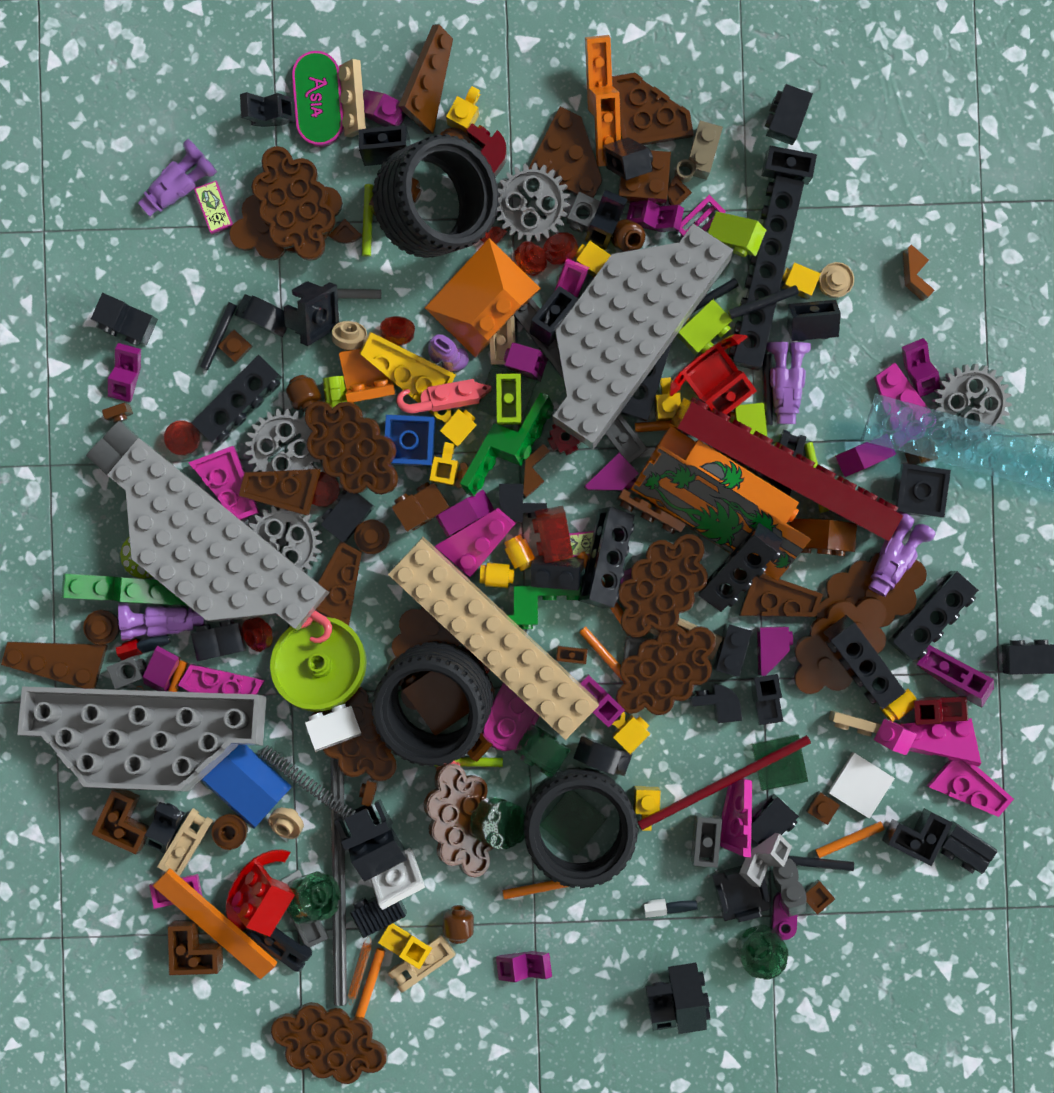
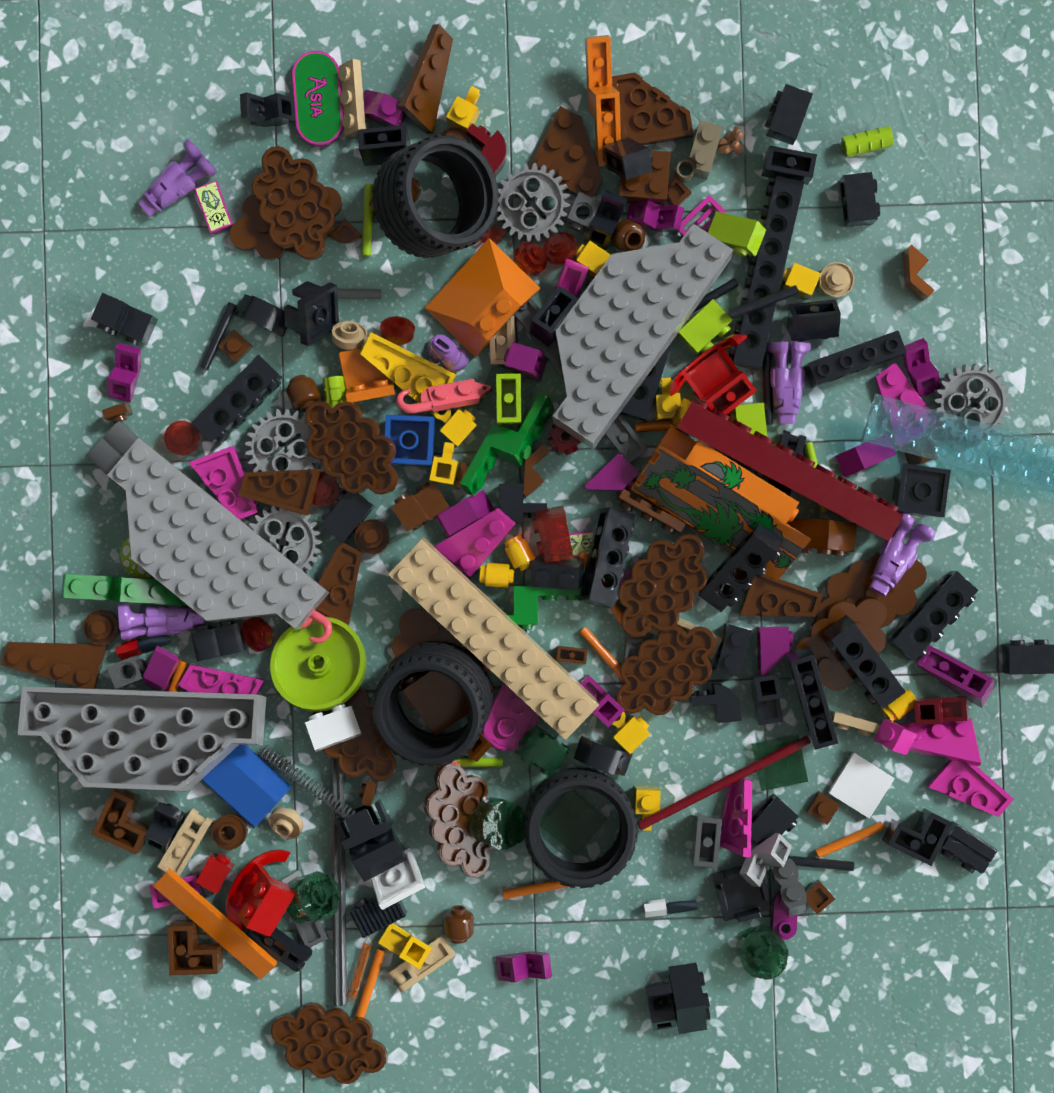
none -> red brick [196,853,235,894]
none -> nougat plant [717,126,744,155]
none -> black brick [786,646,838,750]
none -> black brick [803,330,907,389]
none -> black brick [839,172,880,228]
none -> lime axle [841,126,894,158]

